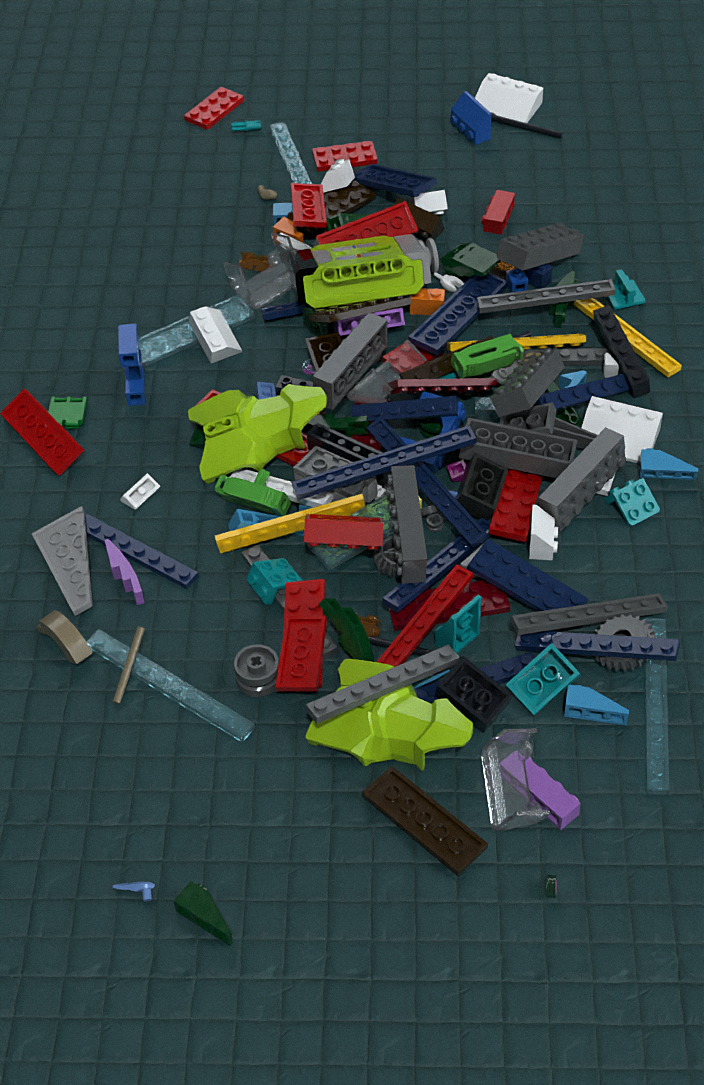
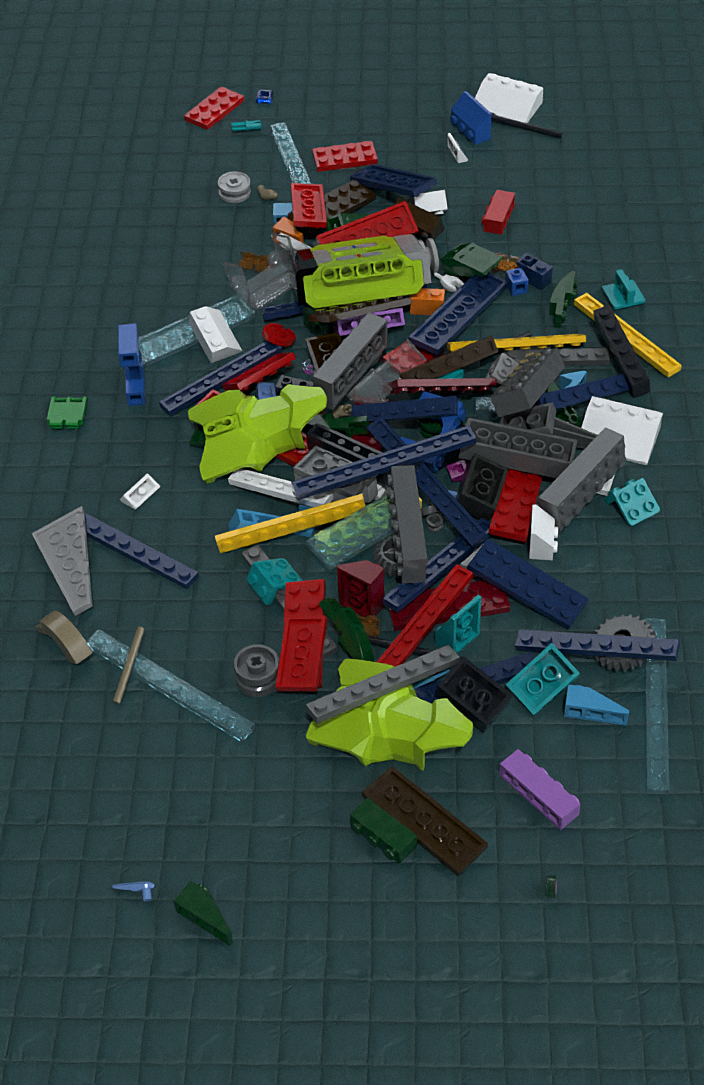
red plate [0,388,85,476] -> none
medium lavender slope [105,539,145,605] -> none
bright green piece [215,469,291,517] -> none
red slope [304,514,384,549] -> none
white slope [321,159,355,193] -> none
bright green piece [451,334,524,379] -> none
dark grey plate [477,279,615,313] -> none
clear windscreen [482,728,550,831] -> none
dark grey brick [497,223,584,270] -> none
dark grey plate [511,593,668,635] -> none
white slope [603,353,619,378] -> none
dark azure slope [639,448,698,480] -> none
none -> dark blue plate [159,341,282,416]
none -> light grey wheel [218,171,251,203]
none -> red plate [222,352,296,392]
none -> clear blue tile [256,90,273,104]
none -> red tile [261,323,296,346]
none -> dark tan arm [331,404,352,418]
none -> dark red slope [337,560,385,622]
none -> dark green brick [350,798,417,864]
none -> white slope [447,133,468,163]

